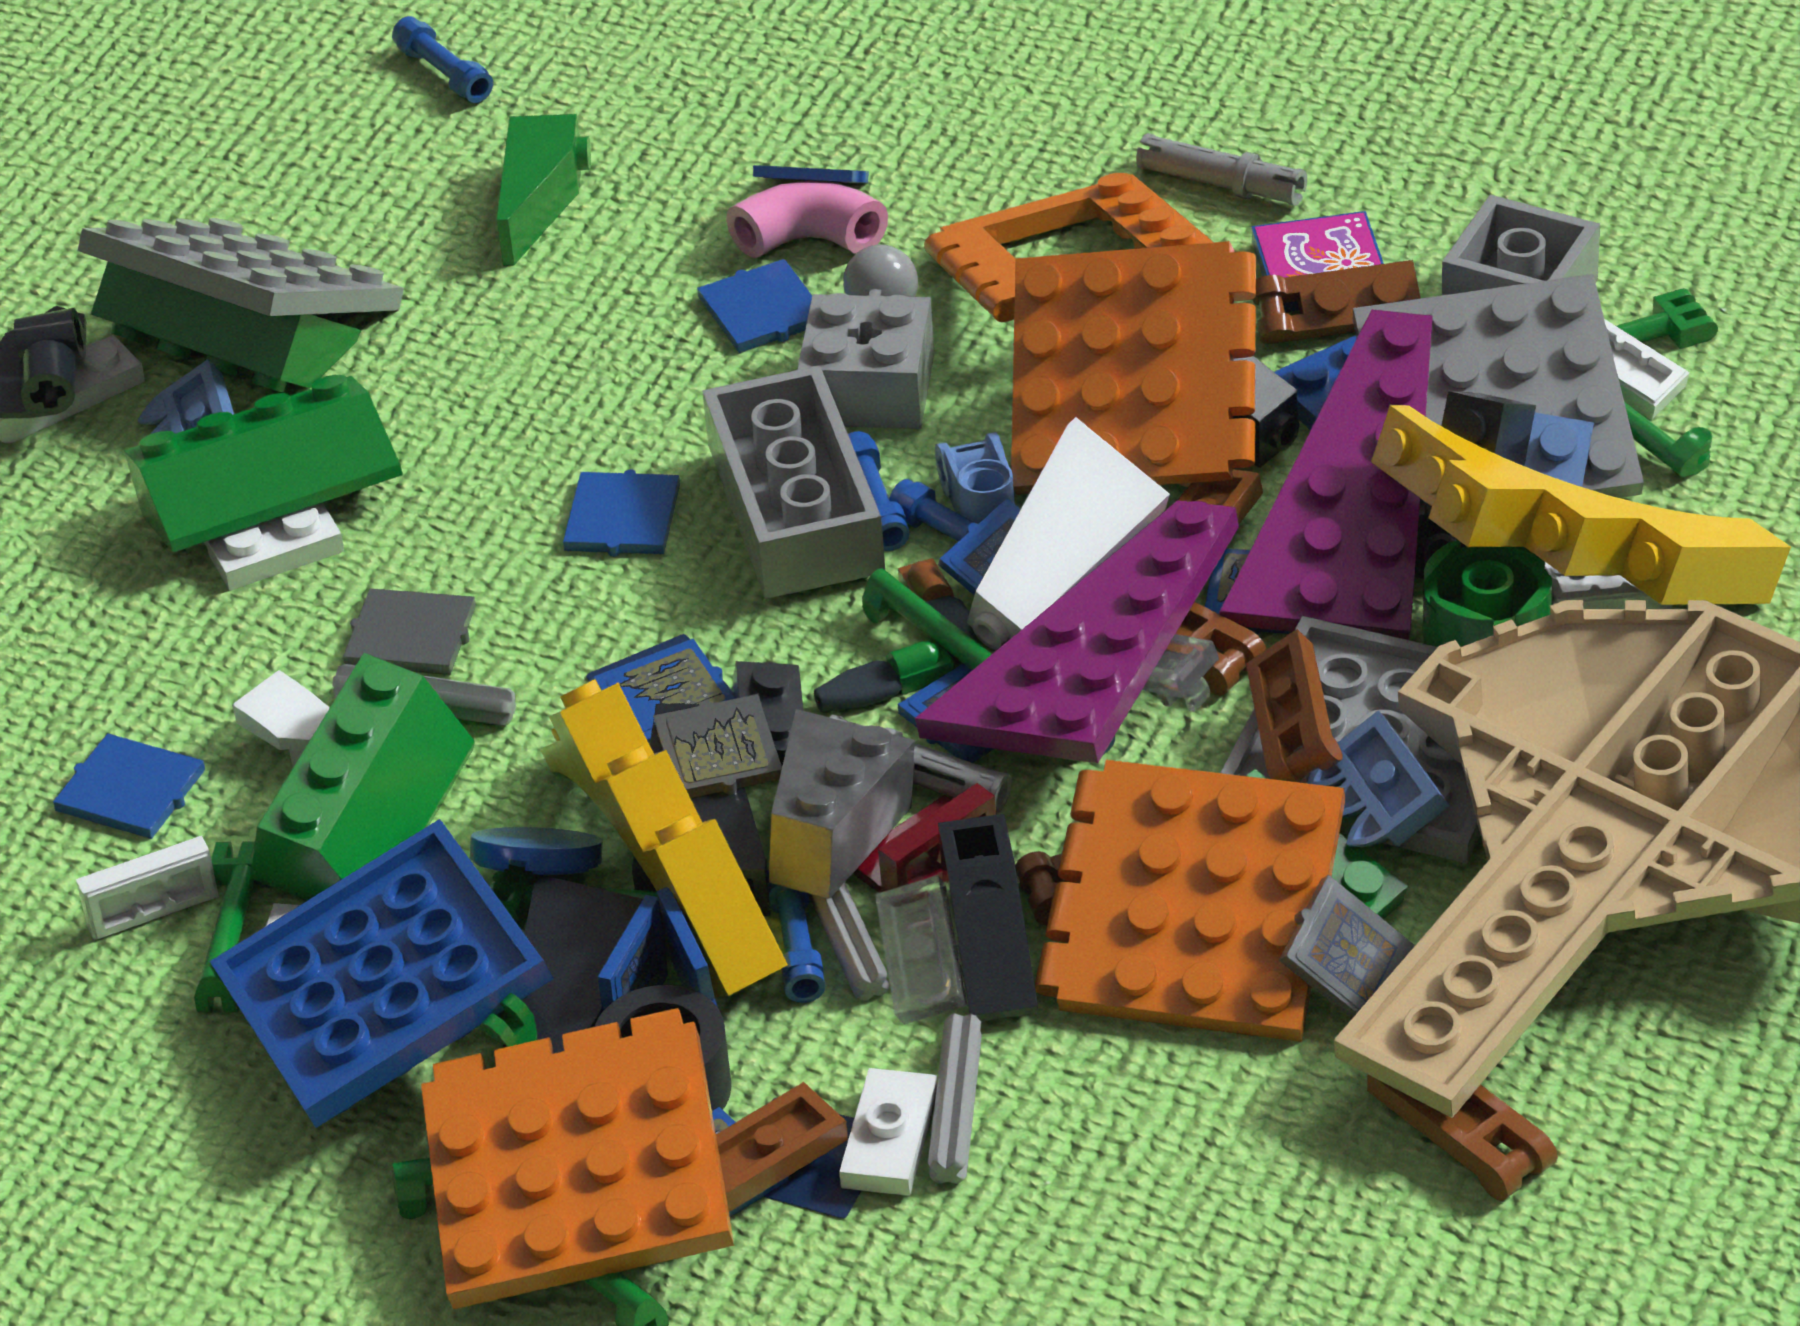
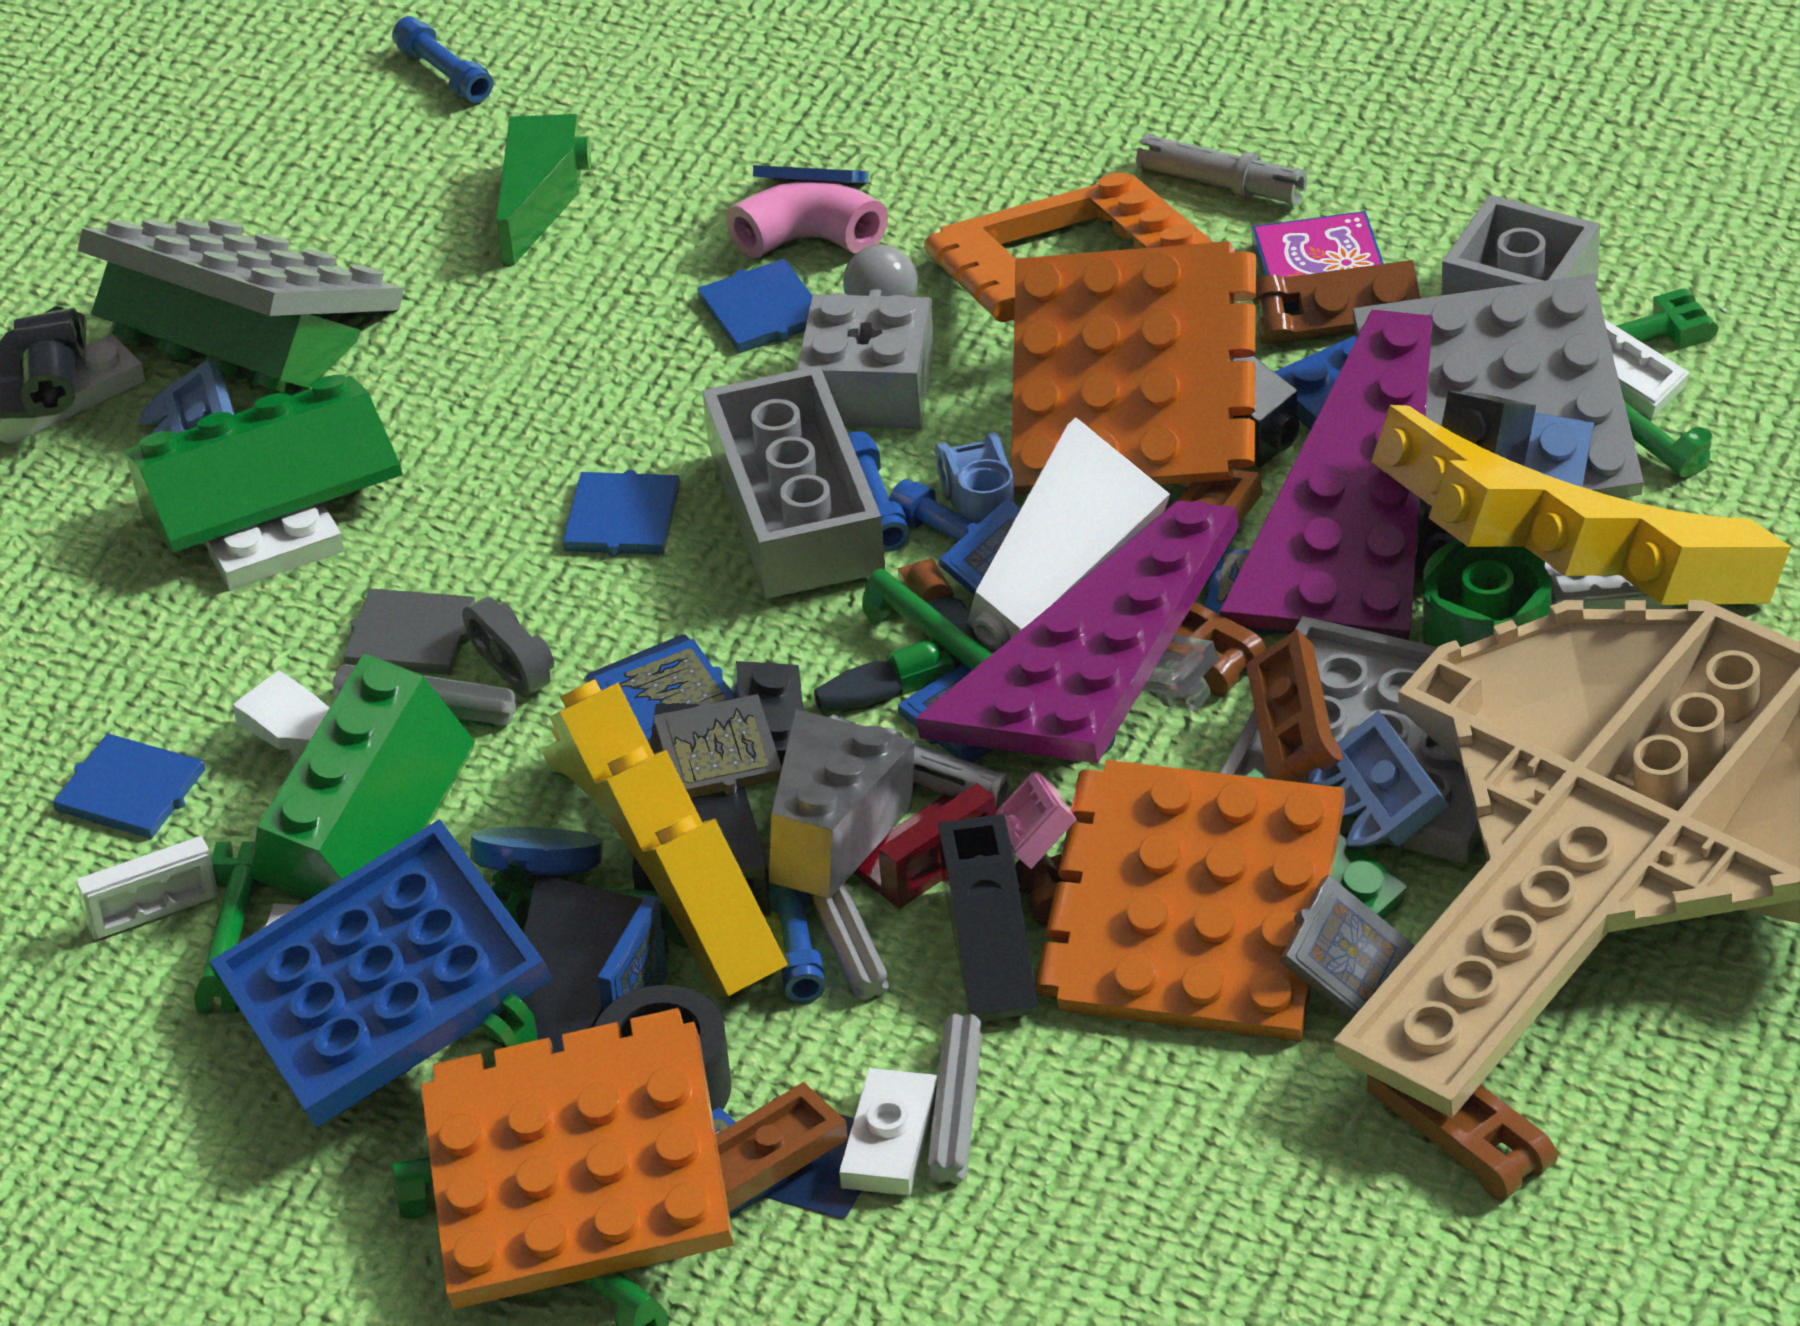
blue piece [657,887,718,1008] -> none
clear plate [875,875,968,1025] -> none
none -> dark grey plate [462,596,554,697]
none -> bright pink plate [996,770,1077,869]

